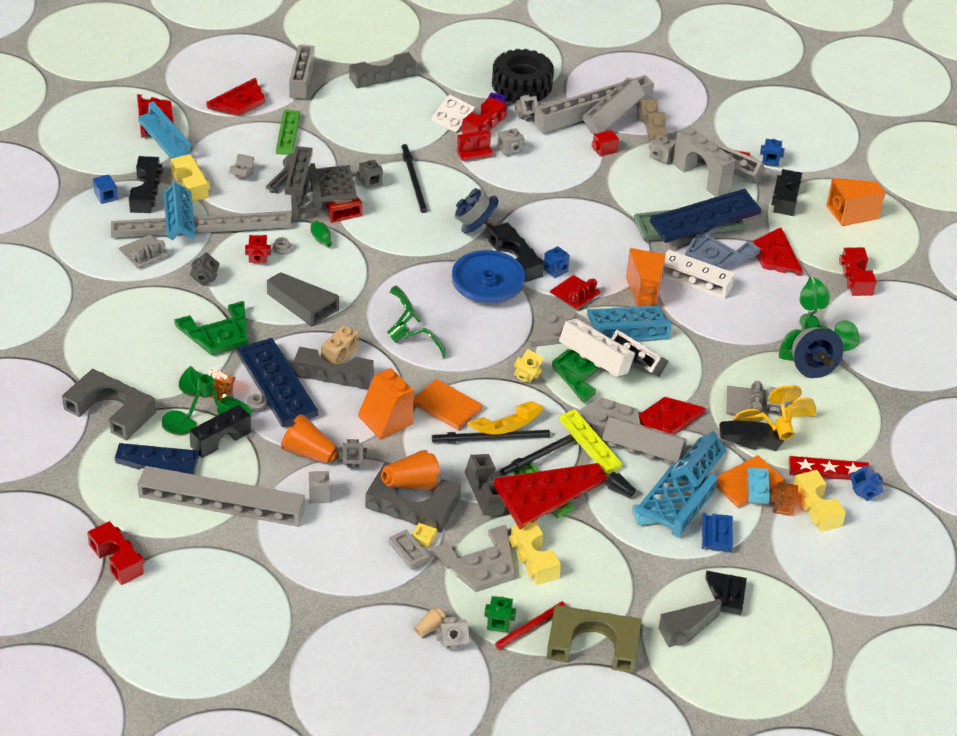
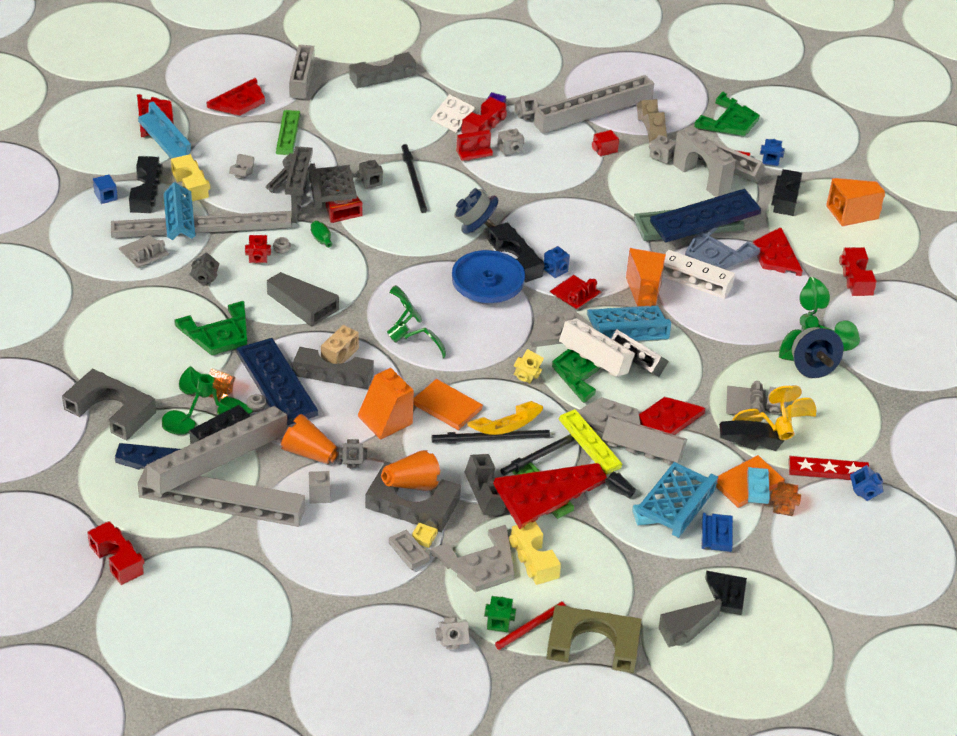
tan cone [414,607,446,638] -> none
black tyre [492,49,554,103] -> none
light grey brick [582,78,645,134] -> none
dark azure fence [670,431,726,487] -> none
light yellow arch [792,470,846,532] -> none
none -> light grey brick [147,406,287,495]
none -> green wing [694,91,760,136]

